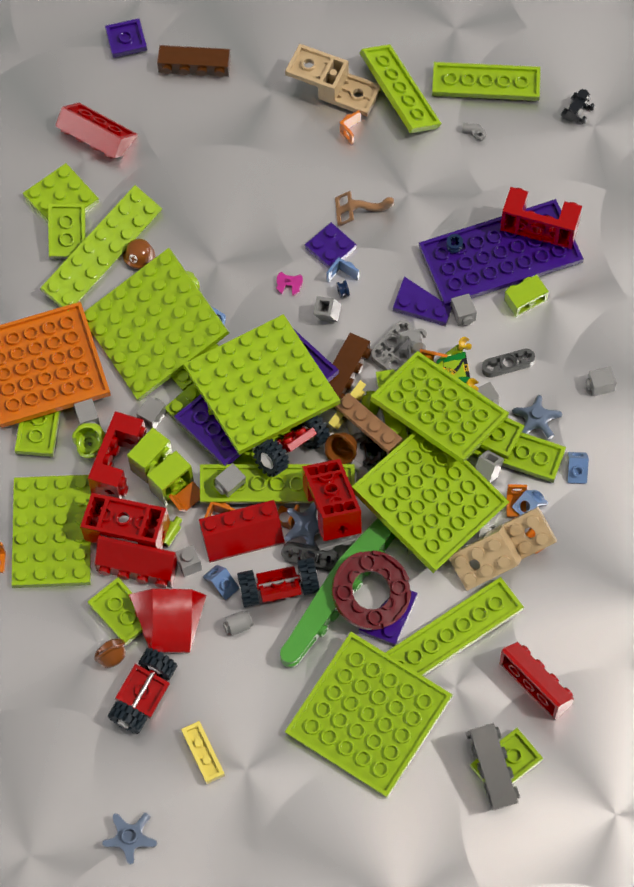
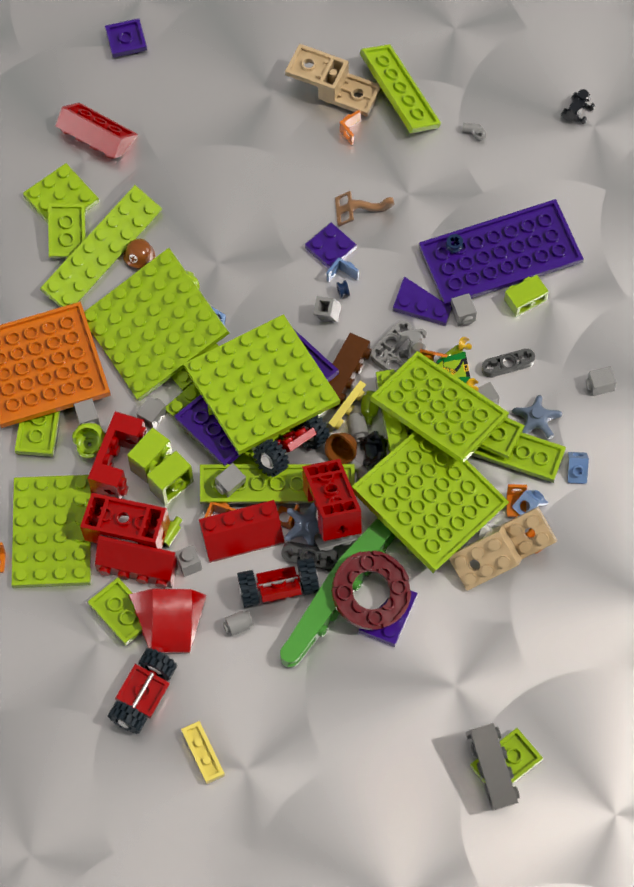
dark orange helmet [94,639,126,668] -> none
sand blue animal [102,812,157,864] -> none
reddish brown brick [157,45,231,77] -> none
orange bracket [169,482,200,512] -> none
medium blue bracket [203,565,239,600] -> none
dark pink piece [276,272,303,296] -> none
lime plate [285,632,453,798] -> none
medium nougat plate [335,393,403,454] -> none
lime plate [385,577,524,676] -> none
lime plate [432,62,541,101] -> none
light grey brick [475,450,504,483] -> none
red slope [499,642,574,720] -> none
red plate [500,187,582,249] -> none

